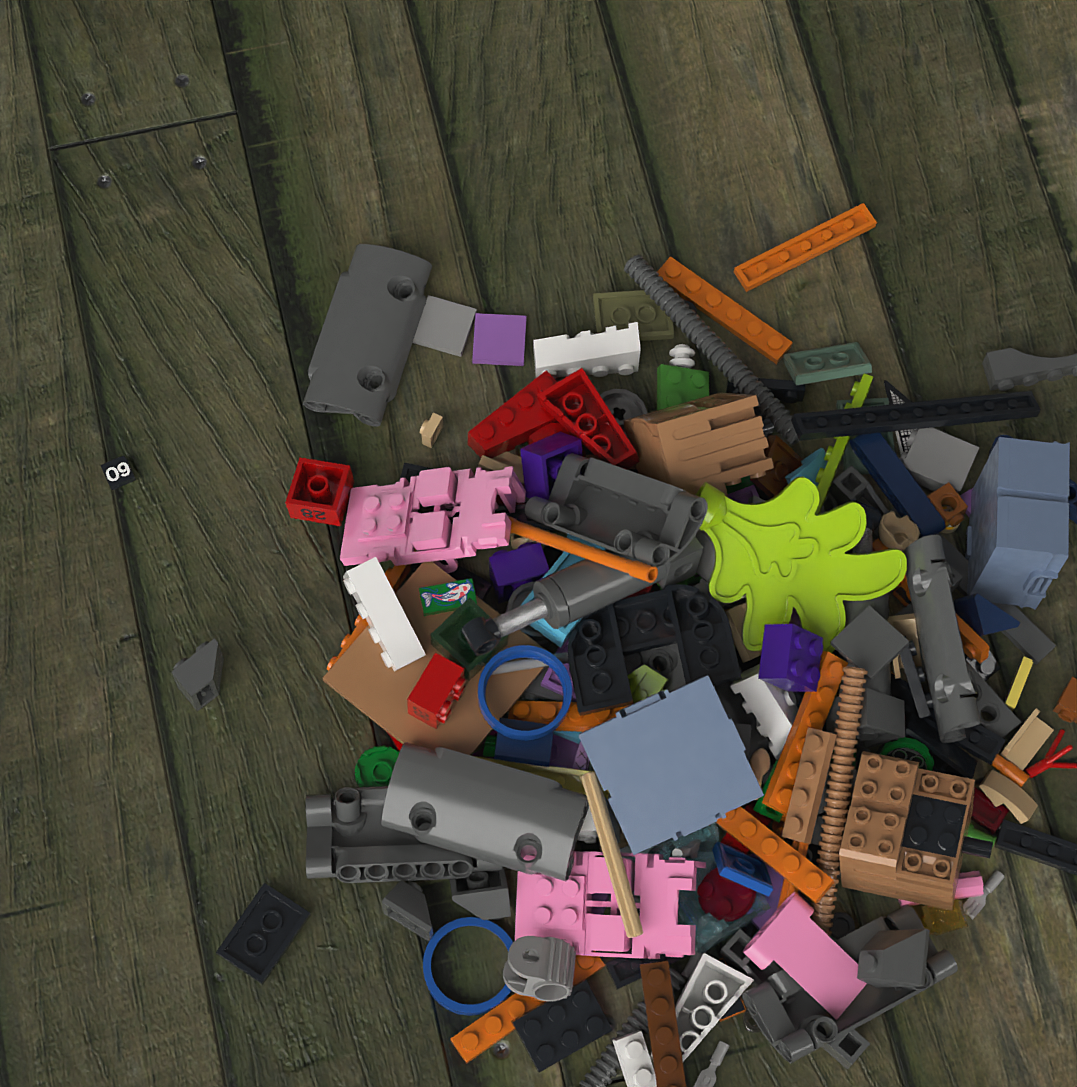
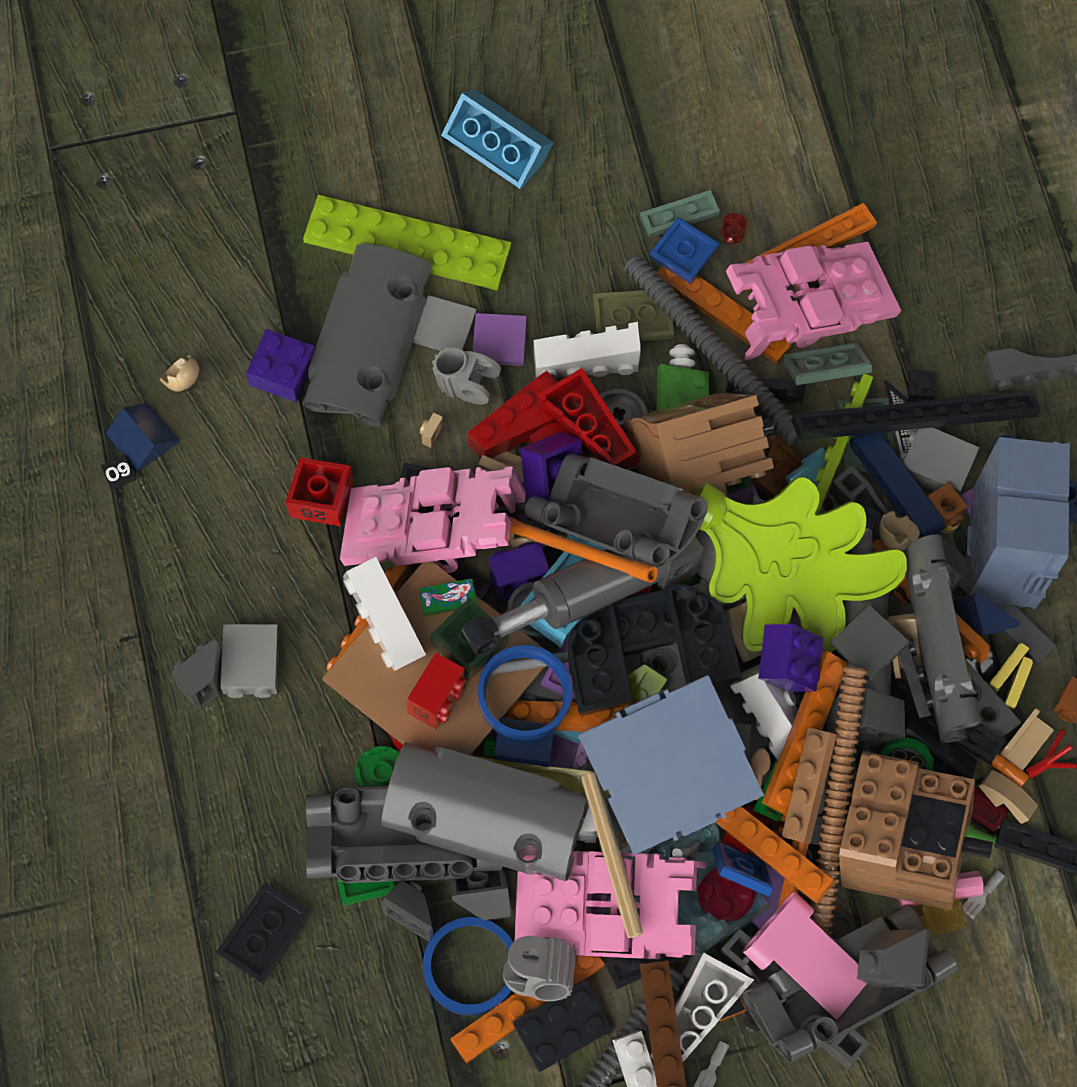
none -> dark blue slope [106,403,179,472]
none -> tan hair [160,355,200,392]
none -> light grey brick [221,624,280,698]
none -> dark purple brick [246,329,315,402]
none -> lime plate [303,195,511,291]
none -> green tile [337,878,395,906]
none -> light grey piece [432,346,501,405]
none -> dark azure slope [441,89,554,189]
none -> sand green plate [640,190,720,238]
none -> blue tile [649,217,720,284]
none -> clear red wheel [721,213,747,244]
none -> bright pink piece [726,242,901,360]
none -> black plate [908,371,936,401]
none -> light yellow tile [989,643,1029,693]

